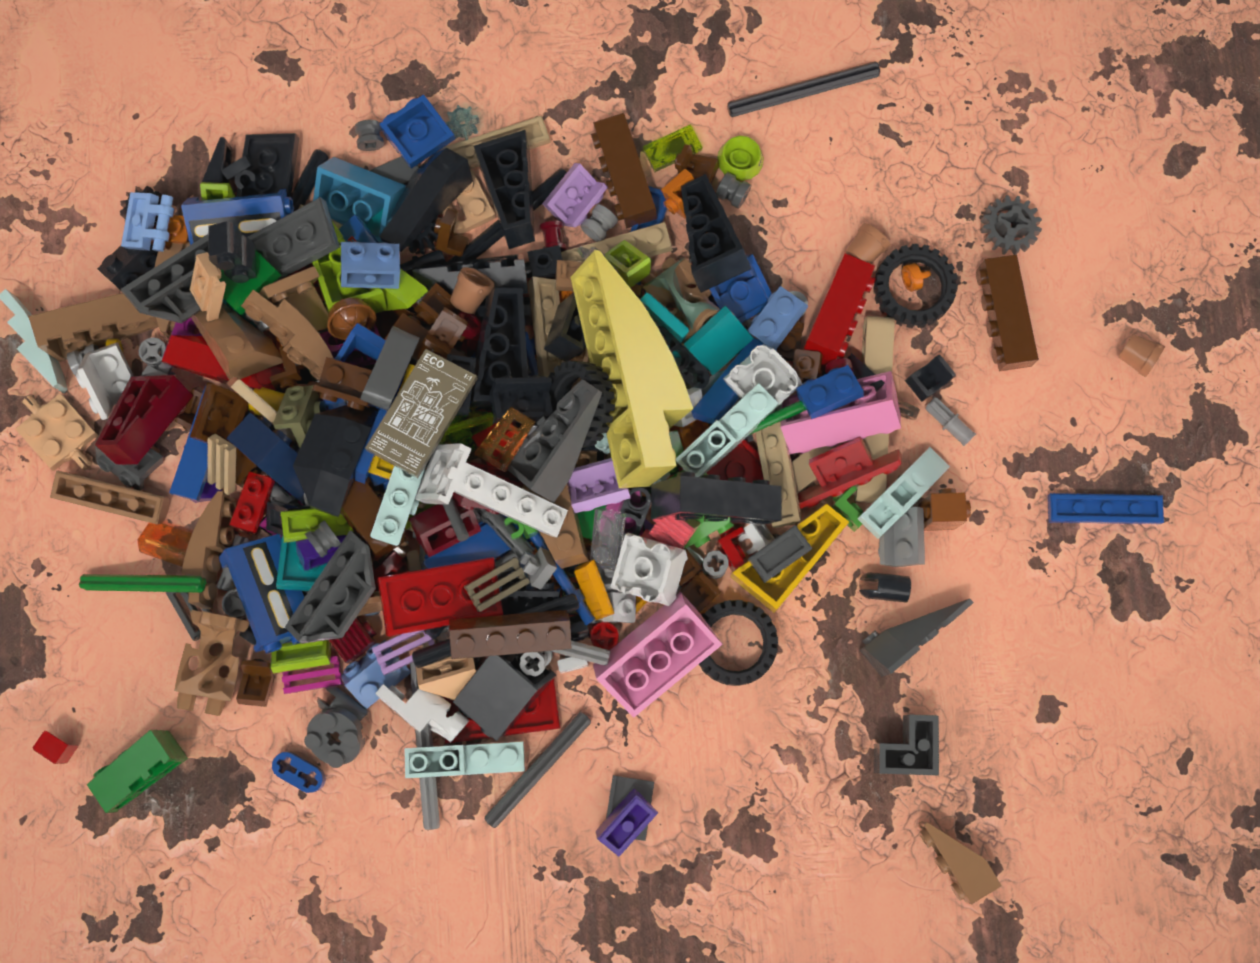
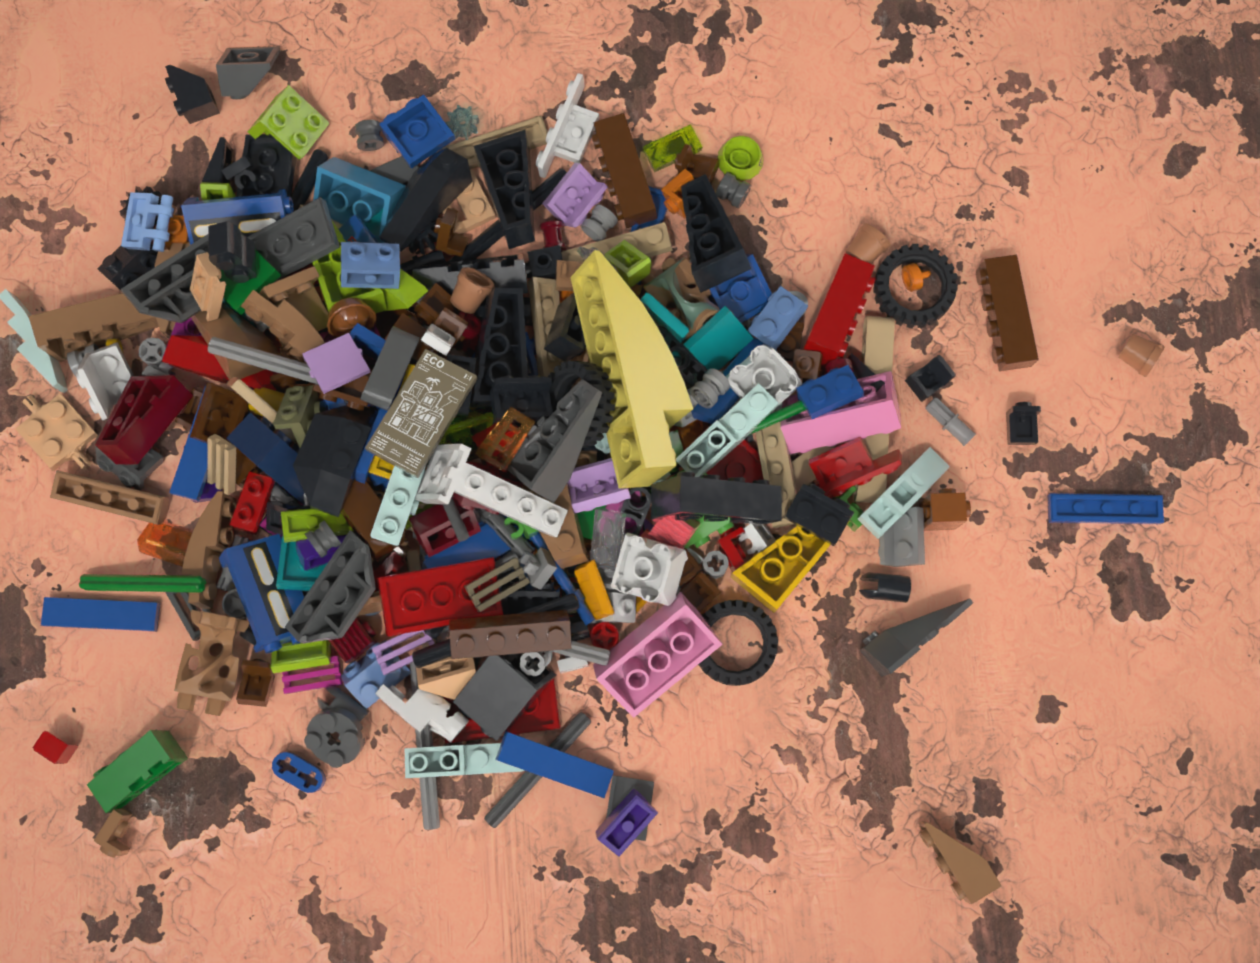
black axle [727,61,880,117] -> none
dark grey tile [748,525,812,583] -> none
dark grey brick [874,714,939,776] -> none
clear smoke tile [898,400,920,420] -> none
dark grey gear [980,195,1042,255] -> none
none -> blue tile [41,597,160,632]
none -> medium nougat bracket [94,808,133,858]
none -> black slope [165,65,220,124]
none -> light grey axle [208,337,318,384]
none -> dark grey slope [216,46,280,100]
none -> lime bracket [247,85,329,160]
none -> lavender piece [302,333,370,394]
none -> white tile [421,324,456,356]
none -> blue tile [495,731,614,798]
none -> white bracket [536,73,599,178]
none -> light grey wheel [690,369,730,408]
none -> black bracket [784,484,854,546]
none -> black bracket [1006,402,1041,445]

